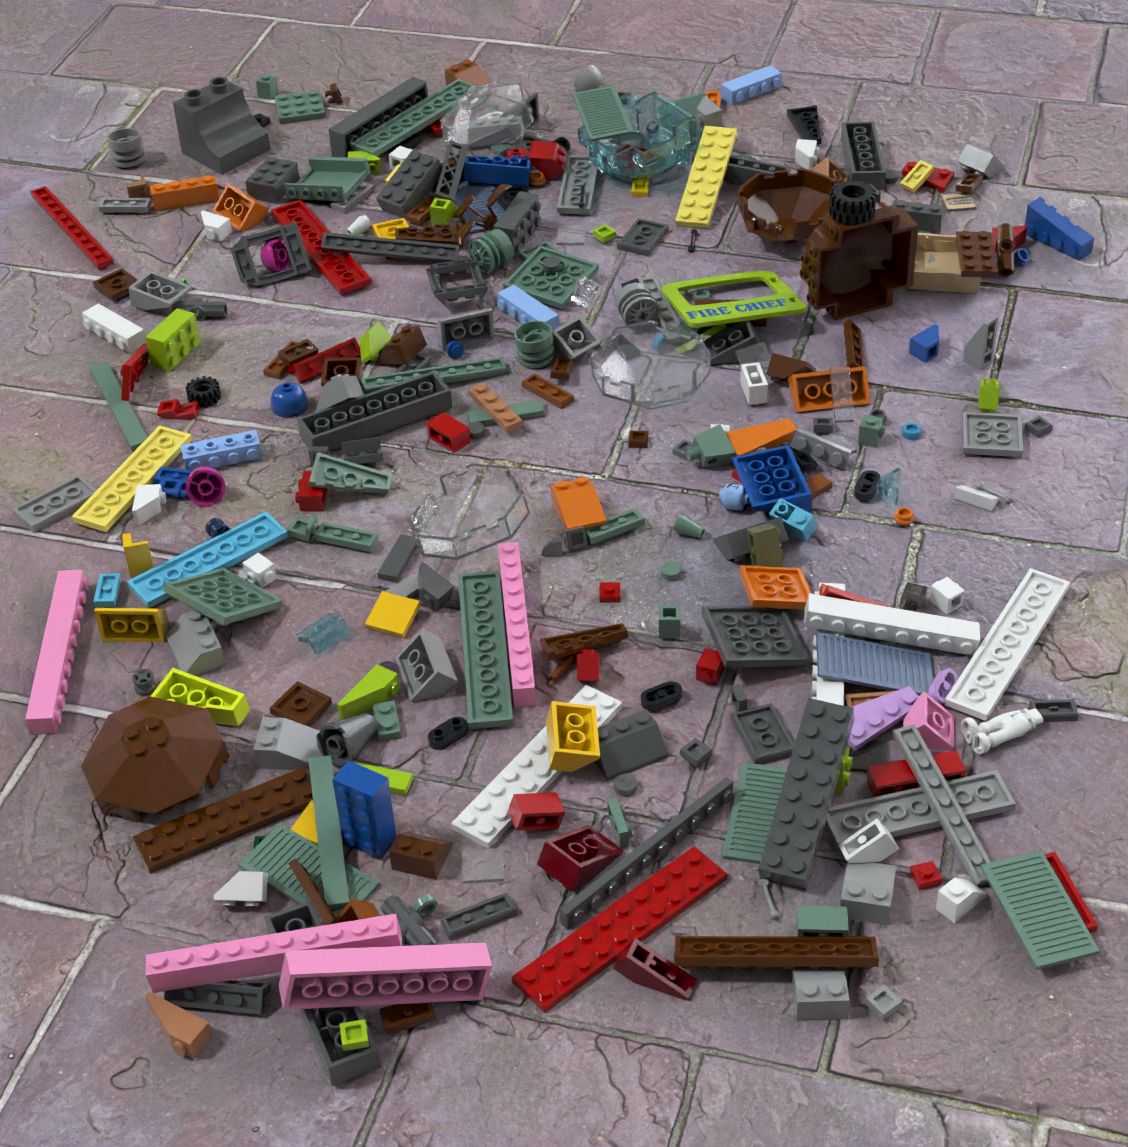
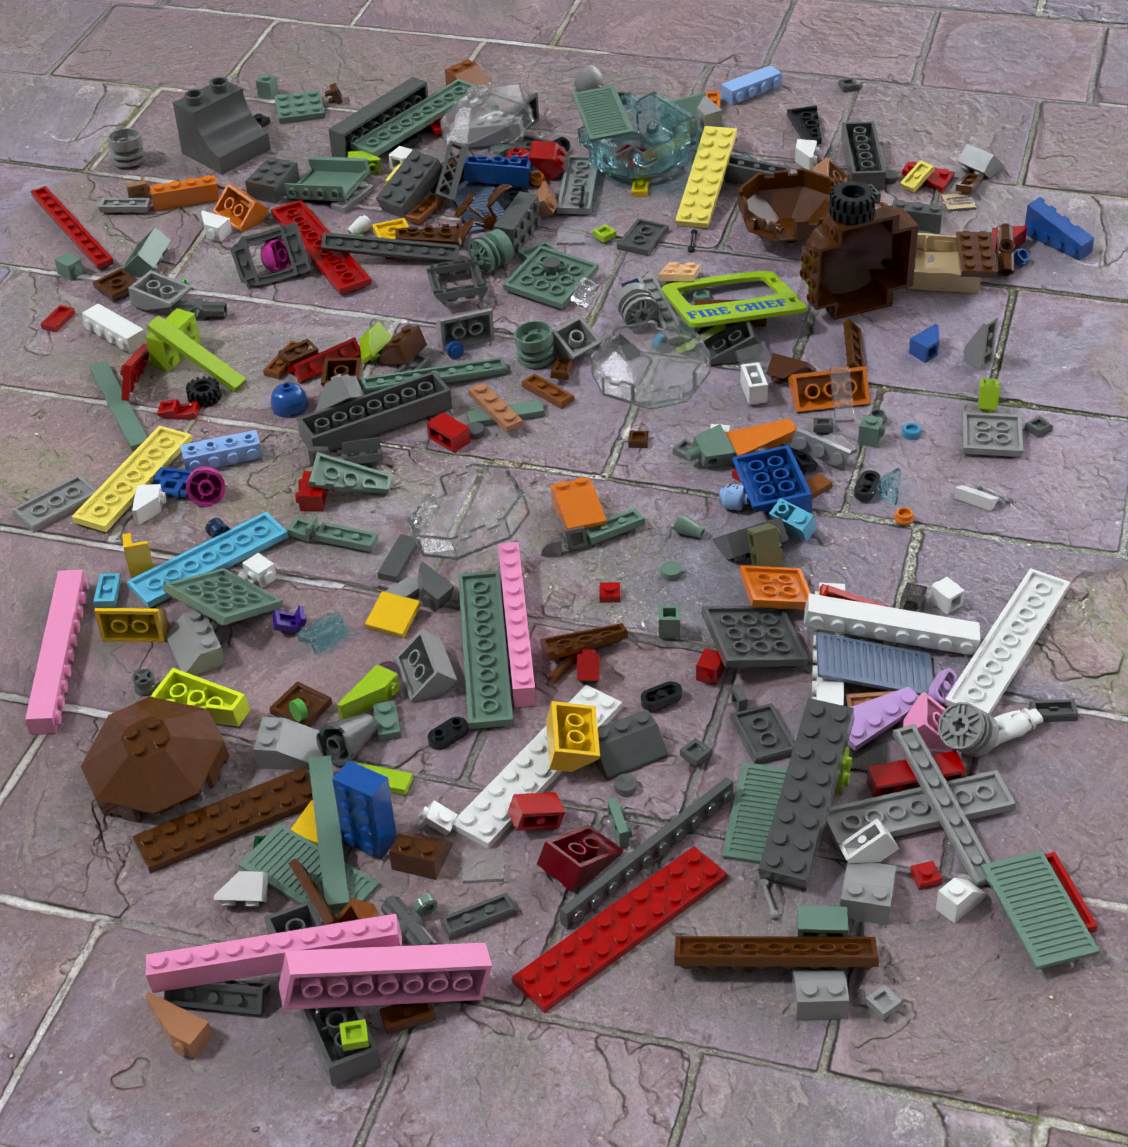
lime slope [430,198,458,226] -> none
light blue brick [497,285,559,330] -> none
dark red slope [613,938,697,1001] -> none
none -> red tile [40,305,75,332]
none -> sand green brick [54,252,84,280]
none -> sand green slope [123,227,171,277]
none -> lime tile [146,315,246,392]
none -> dark purple bracket [272,605,307,634]
none -> bright green tile [289,698,308,722]
none -> white bracket [417,801,458,836]
none -> nougat slope [536,181,558,219]
none -> light nougat plate [659,262,701,281]
none -> dark grey tile [838,78,858,92]
none -> light grey wheel [938,702,999,757]

